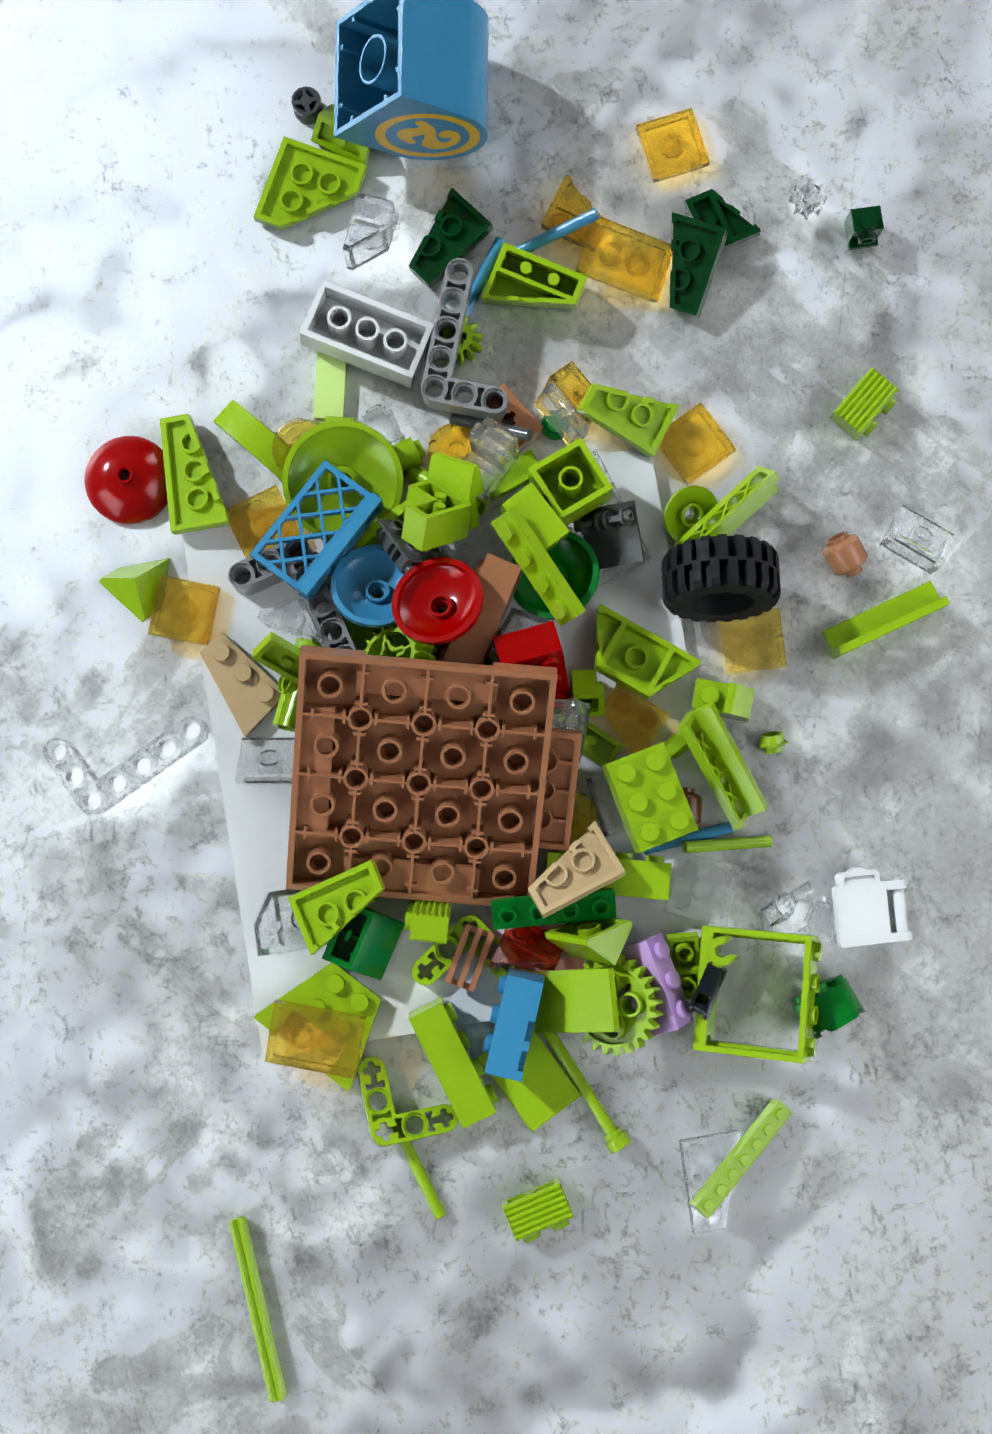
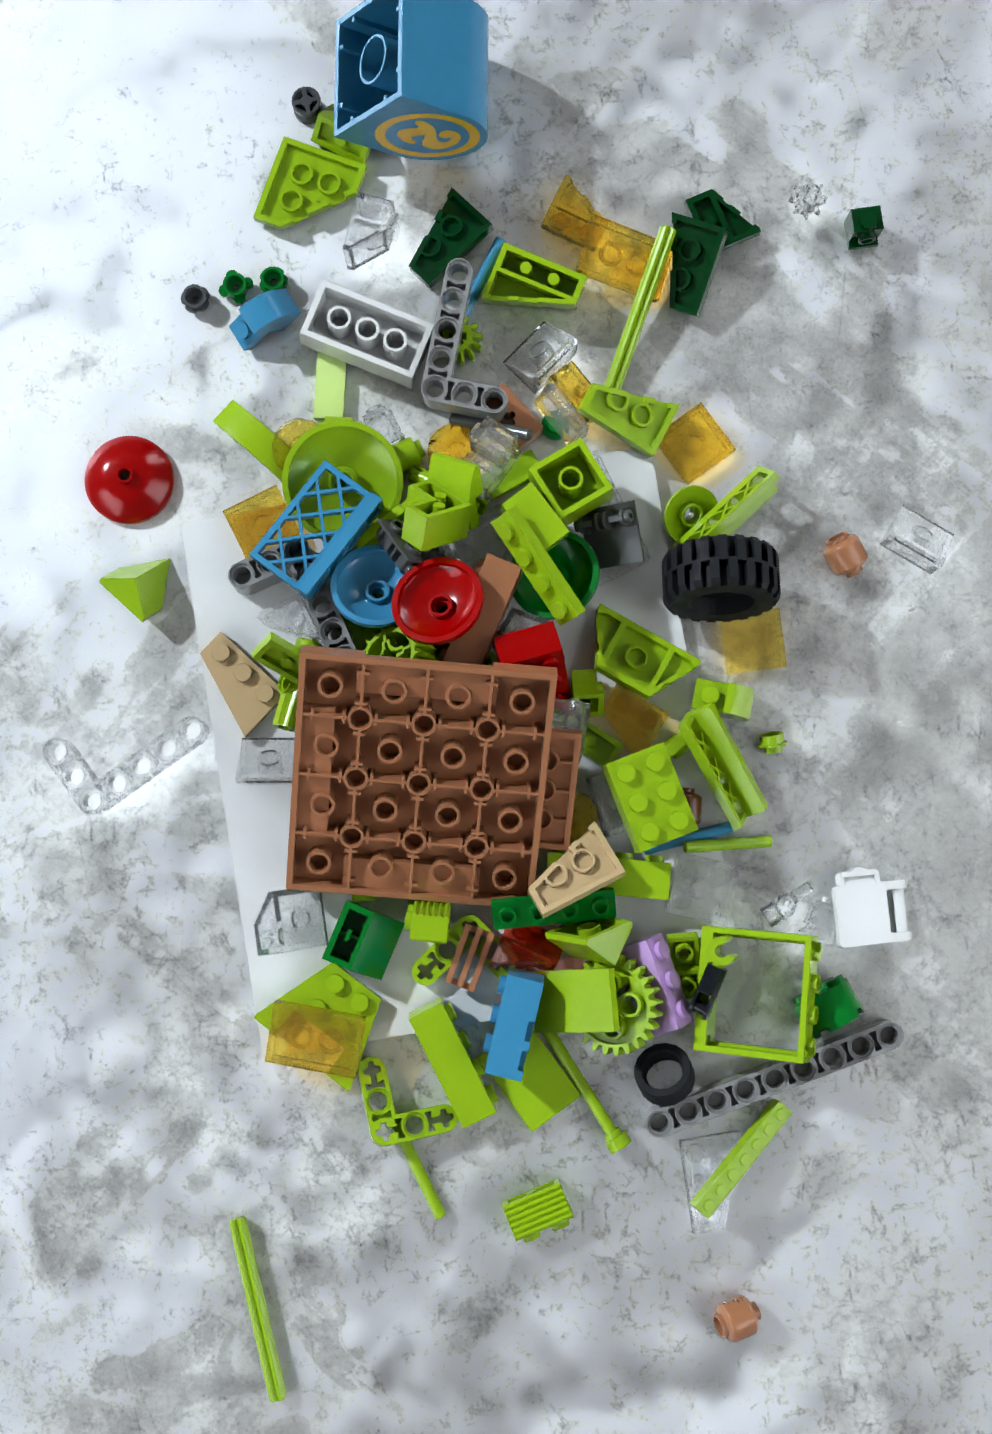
clear yellow tile [148,575,221,646] -> none
lime wing [160,413,232,535] -> none
lime wing [287,860,386,955] -> none
dark azure bar [516,208,600,252] -> none
clear yellow tile [635,108,710,183] -> none
lime fence [821,581,950,659] -> none
lime brick [829,367,899,440] -> none
none -> dark grey plate [181,284,210,313]
none -> green plate [219,270,253,304]
none -> dark azure brick [229,288,301,351]
none -> green plate [259,267,288,292]
none -> clear slope [503,321,578,394]
none -> lime axle [604,225,676,390]
none -> black tyre [634,1043,695,1106]
none -> light grey beam [643,1019,904,1138]
none -> nougat head [713,1295,761,1342]

